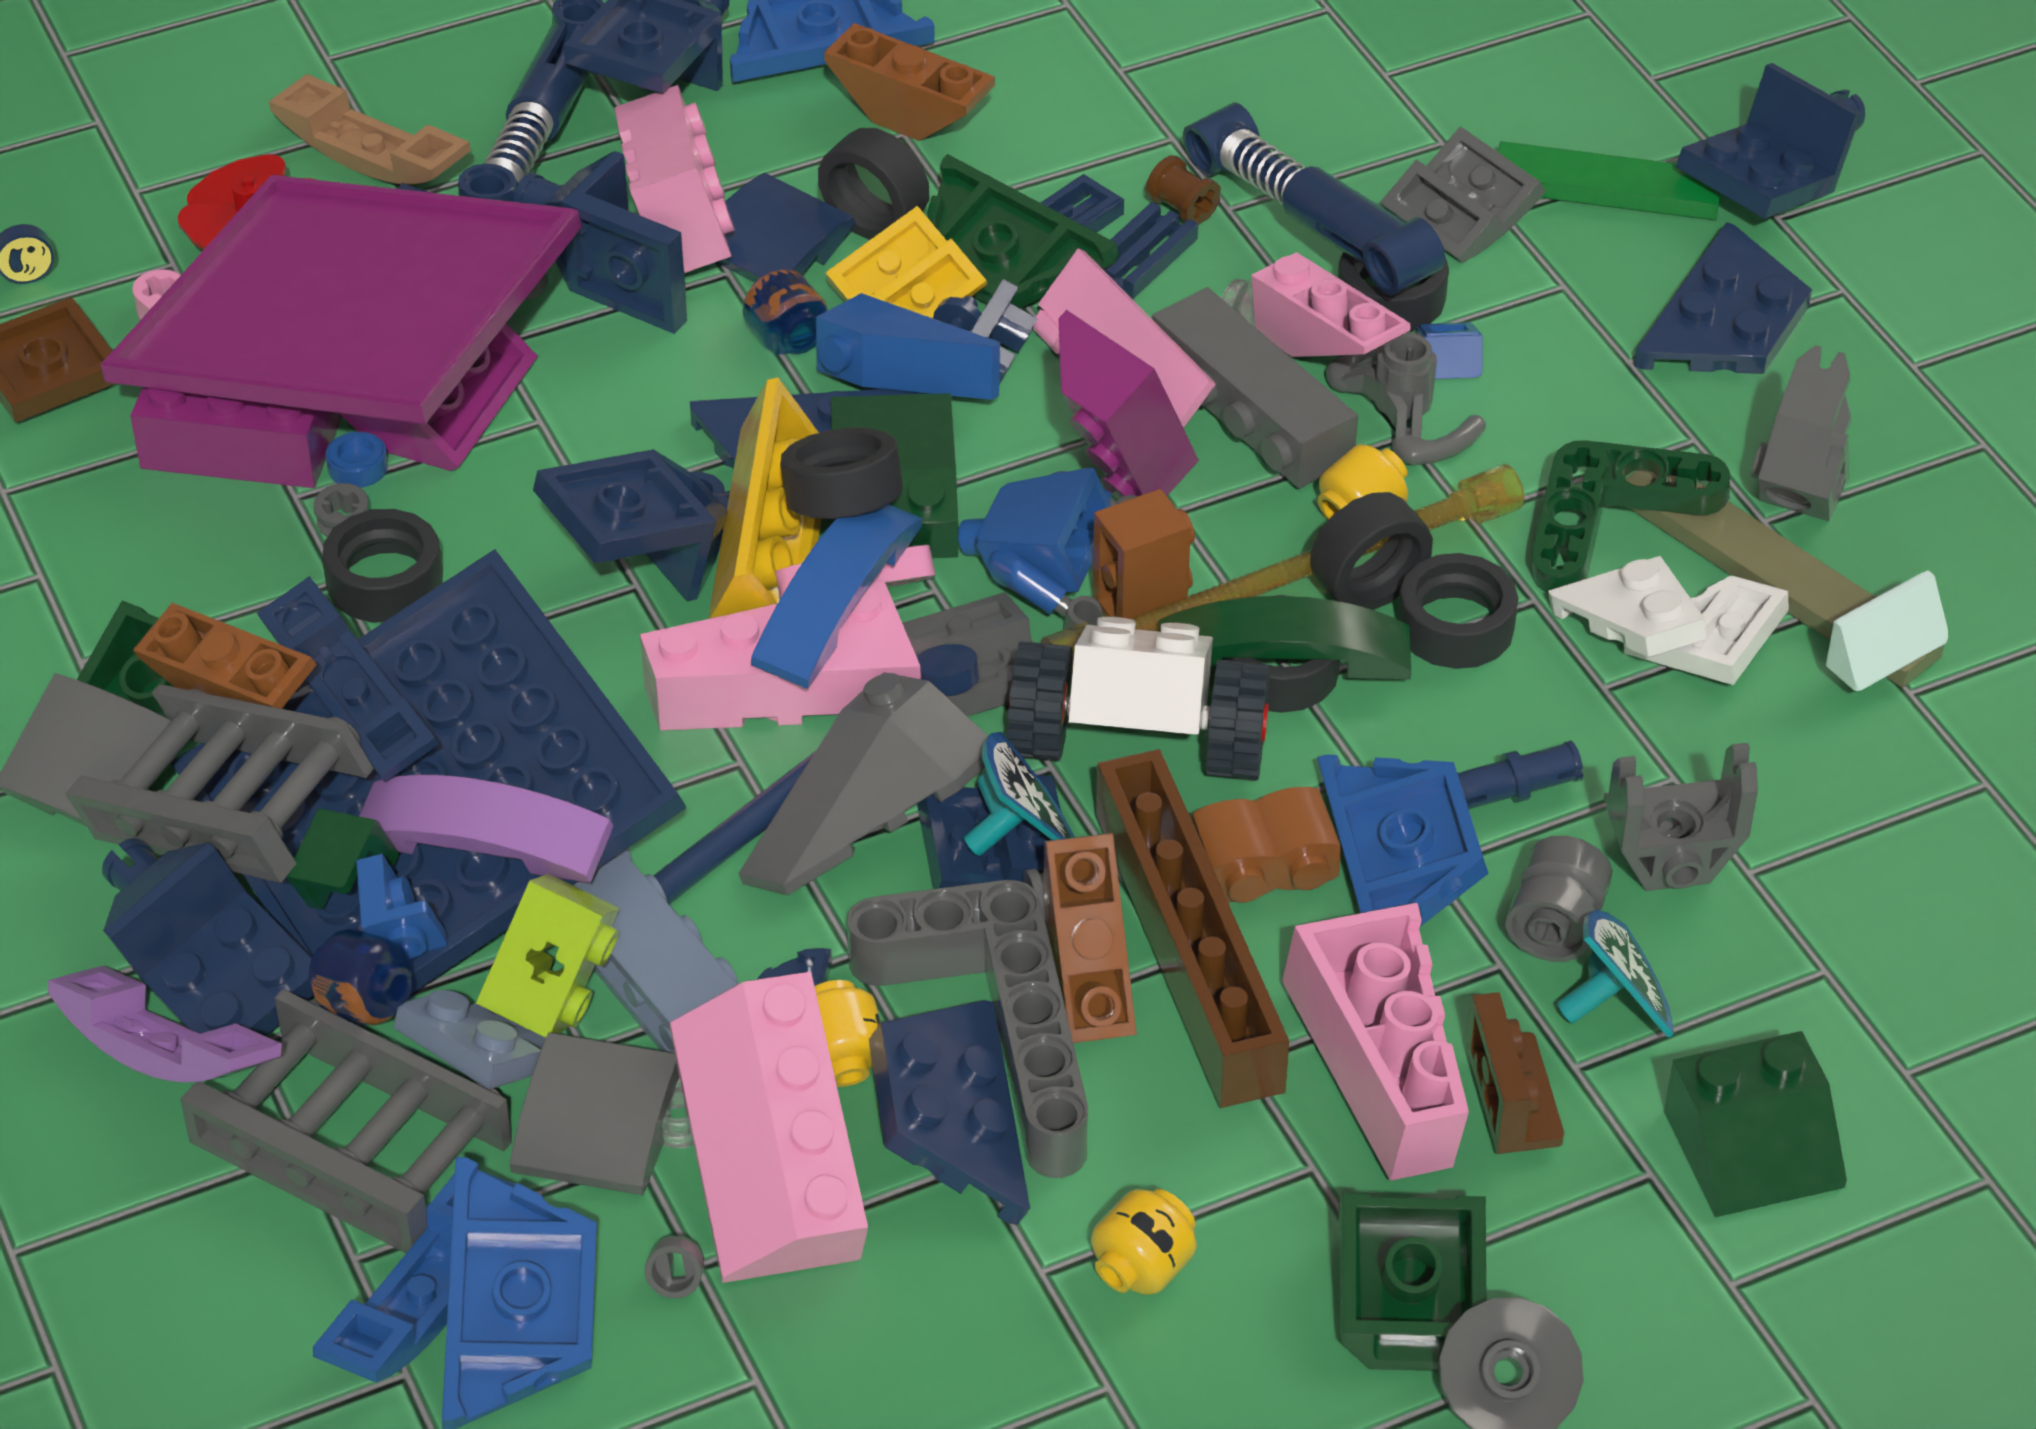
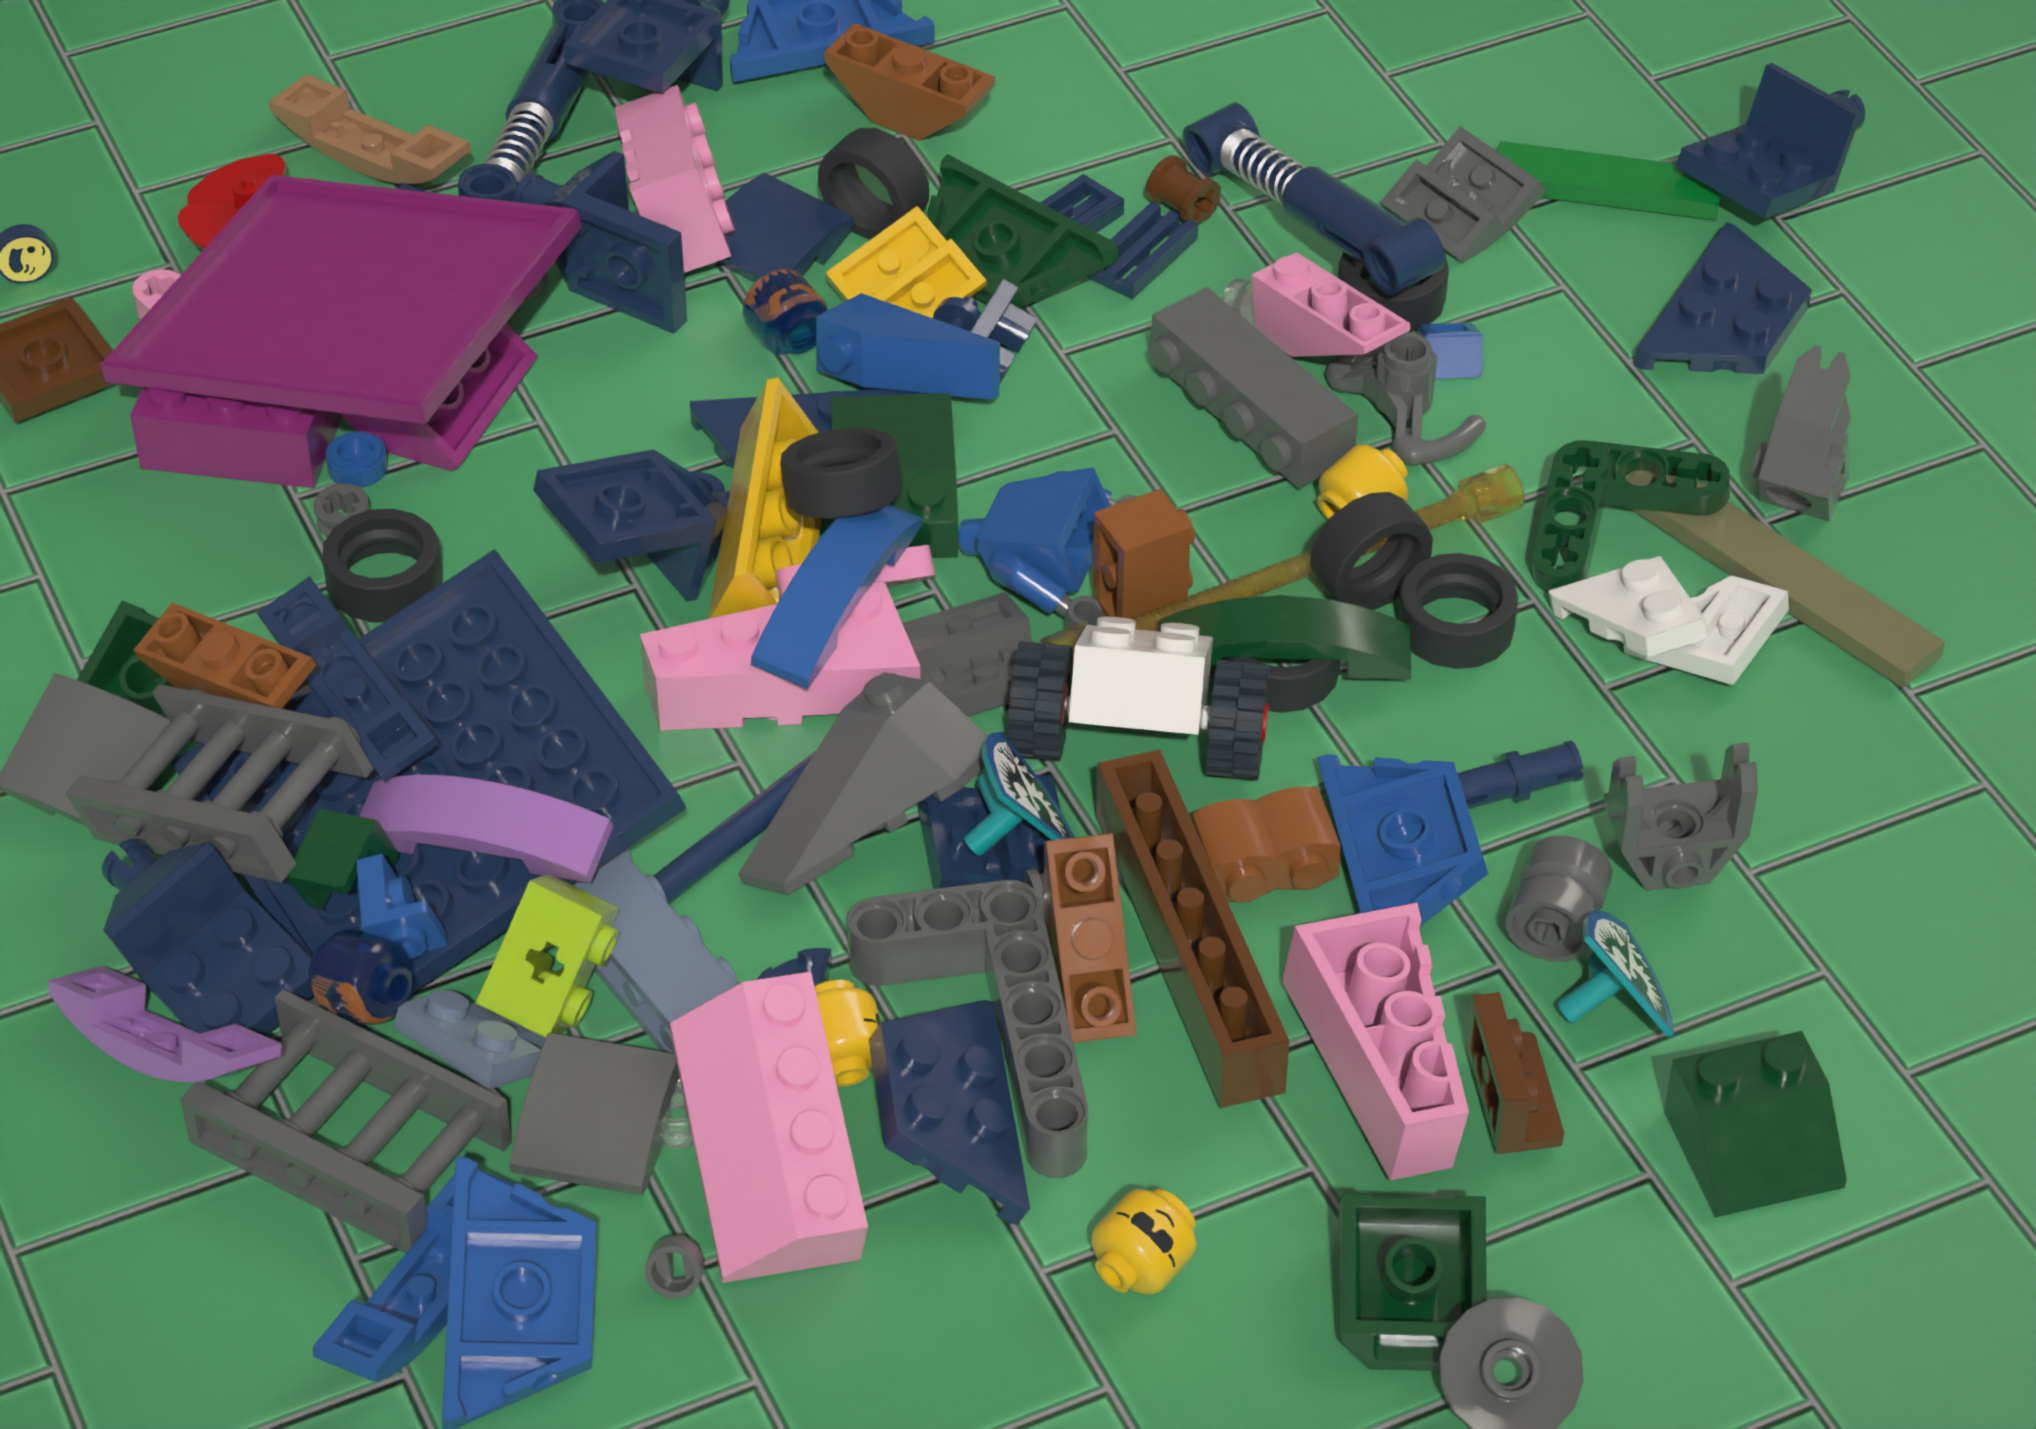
dark blue tile [917,644,980,696] -> none
bright pink windscreen [1033,249,1216,428] -> none
magenta slope [1058,310,1199,500] -> none
light aqua slope [1826,570,1948,691] -> none

